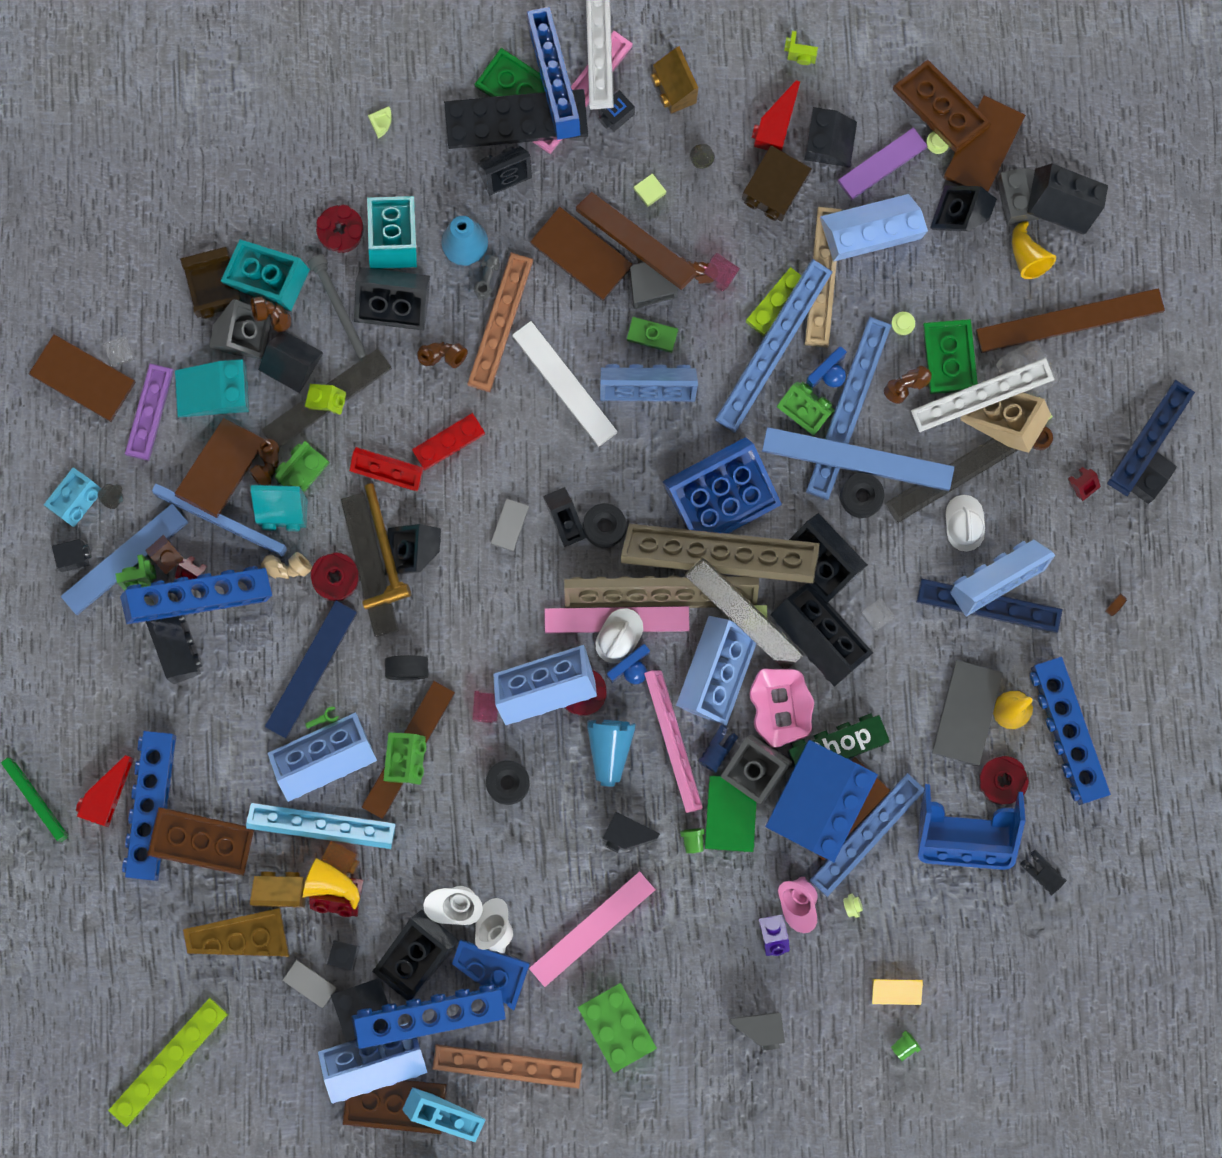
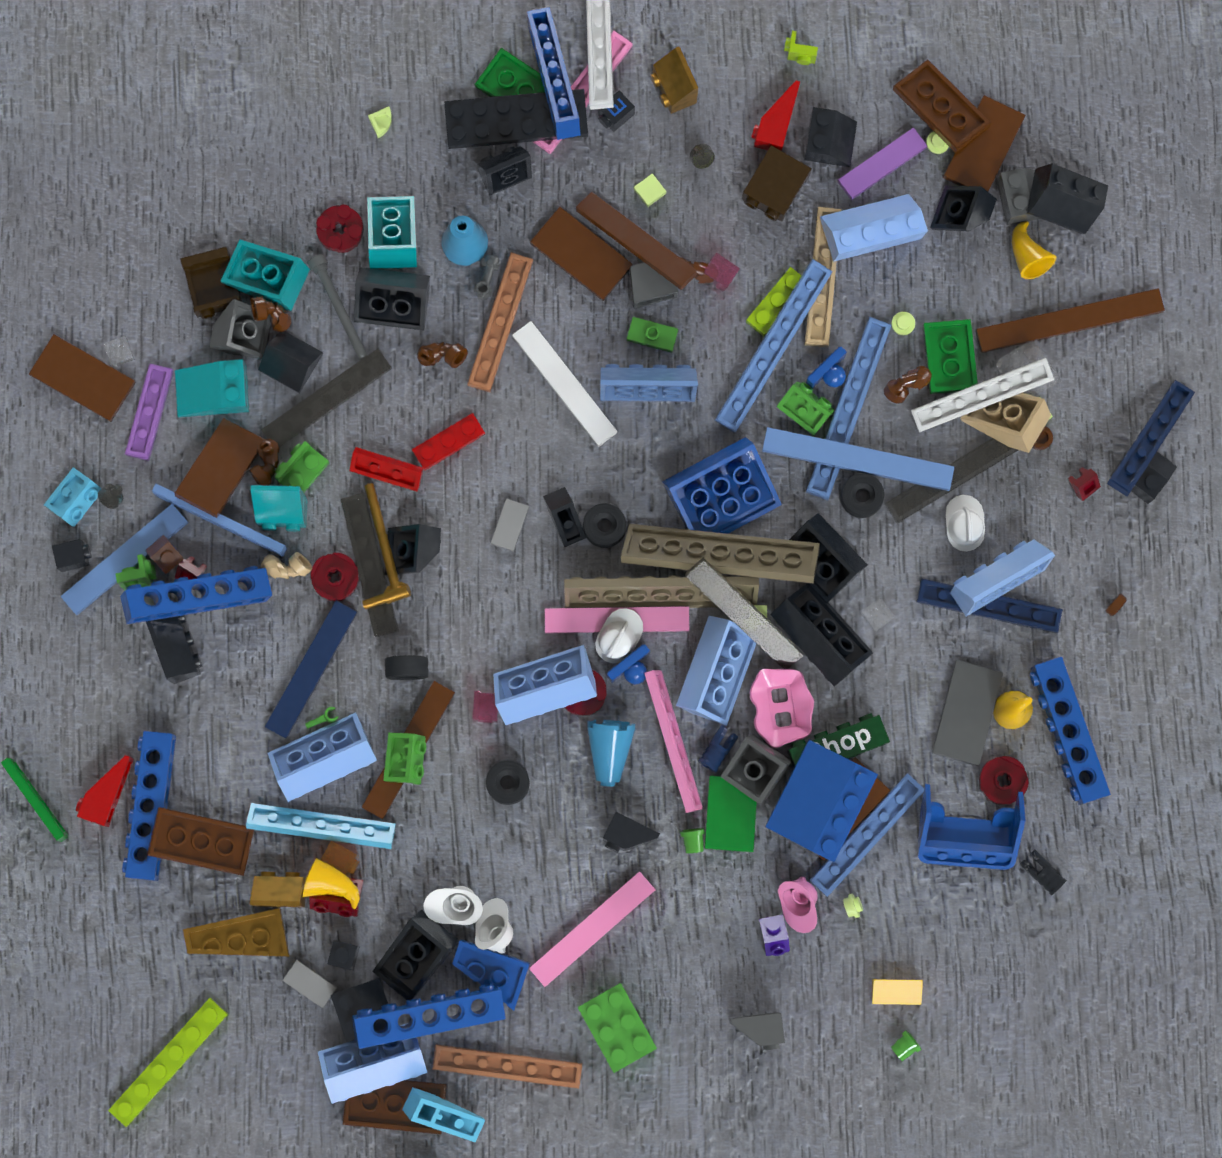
lime bracket [305,384,346,415] -> none

